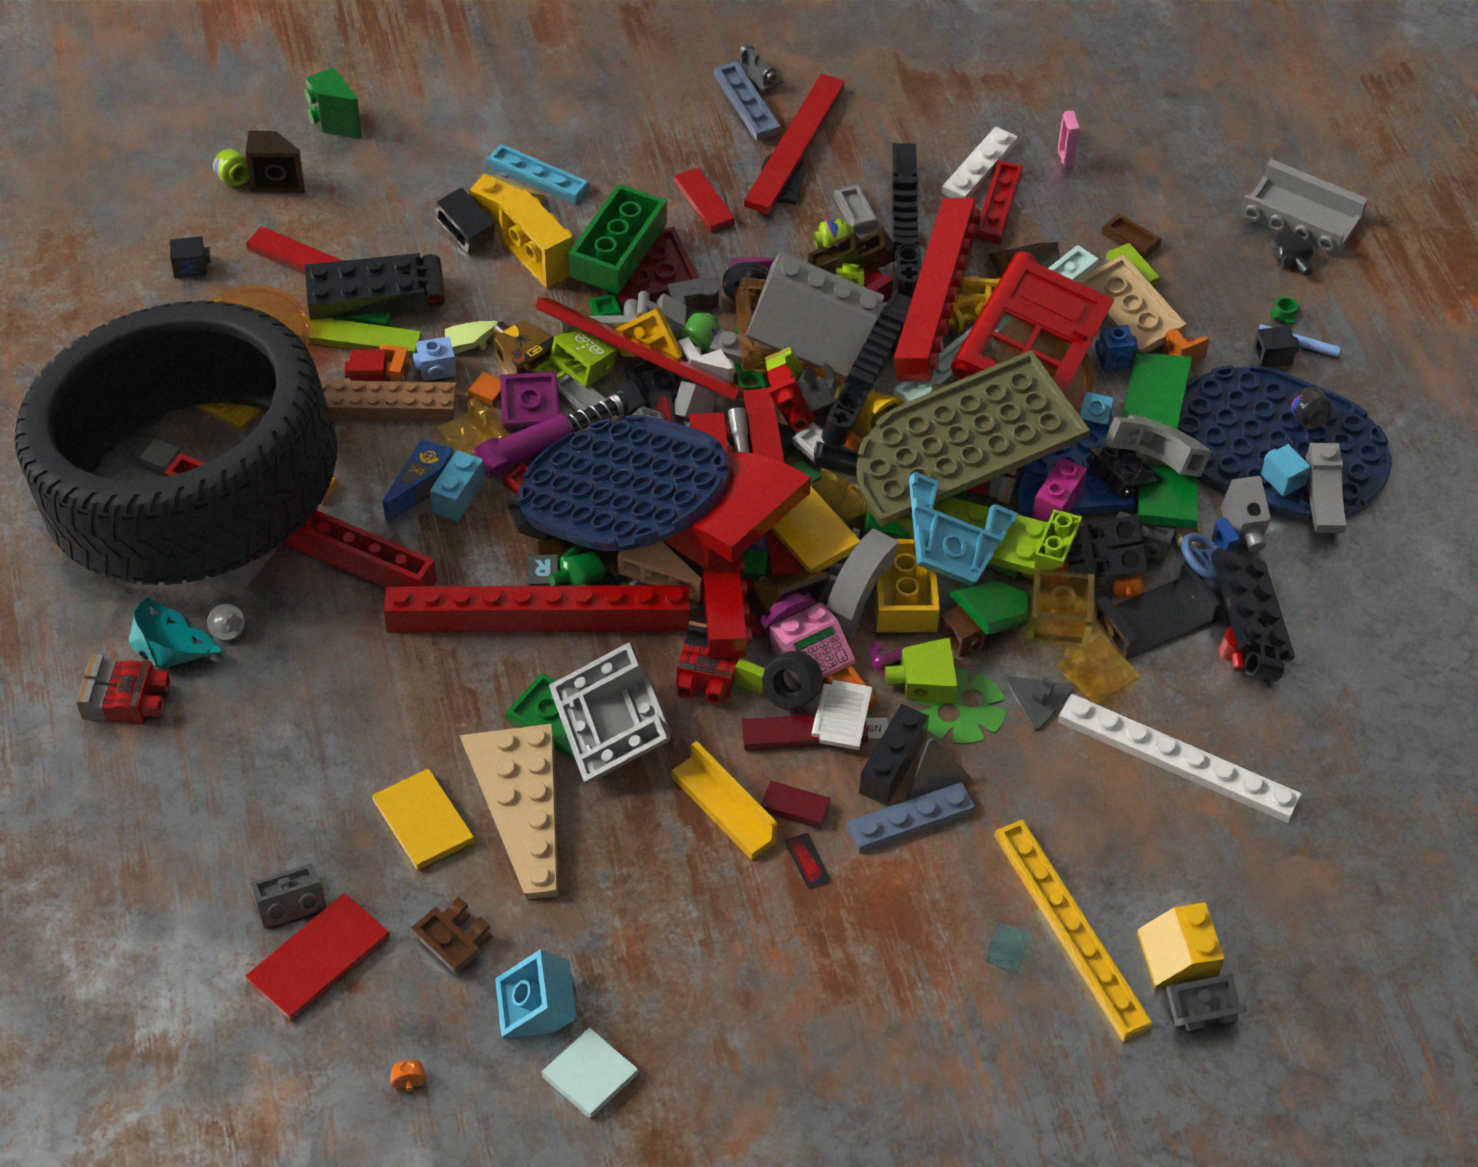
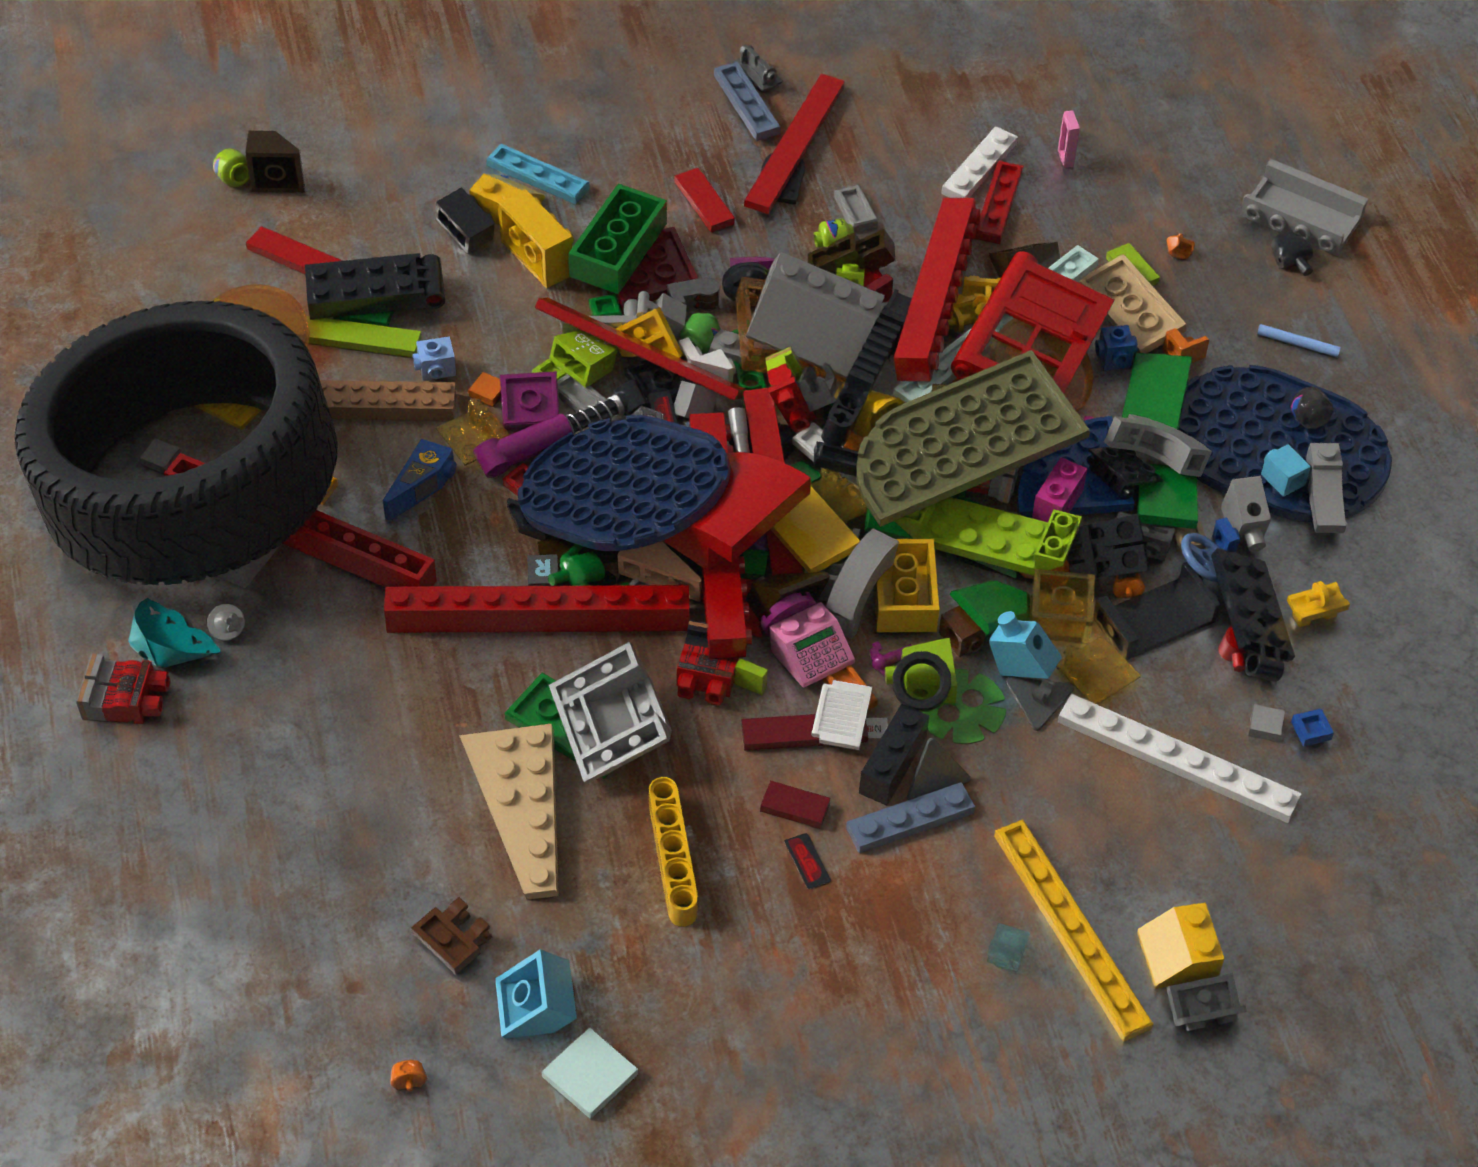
black brick [169,236,212,278] -> none
red tile [245,893,390,1022] -> none
dark grey bracket [249,863,327,928] -> none
green slope [304,67,362,139] -> none
red brick [344,349,387,381] -> none
yellow tile [372,768,474,871] -> none
orange bracket [380,345,410,382] -> none
medium azure brick [430,450,485,522] -> none
yellowish green slope [445,321,498,355] -> none
pearl gold torso [492,320,554,374] -> none
yellow panel [671,741,777,860] -> none
black tyre [762,651,823,710] -> none
black piece [892,143,922,298] -> none
medium azure wing [909,472,1018,586] -> none
medium azure bracket [1080,391,1114,426] -> none
reddish brown tile [1101,213,1162,260] -> none
black brick [1253,326,1299,367] -> none
green plate [1269,297,1301,324] -> none
none -> yellow beam [649,777,698,927]
none -> black tyre [893,651,951,712]
none -> medium azure torso [989,611,1062,679]
none -> orange piece [1166,234,1195,260]
none -> light grey tile [1248,704,1285,742]
none -> yellow hips [1287,581,1350,627]
none -> blue plate [1291,708,1334,747]

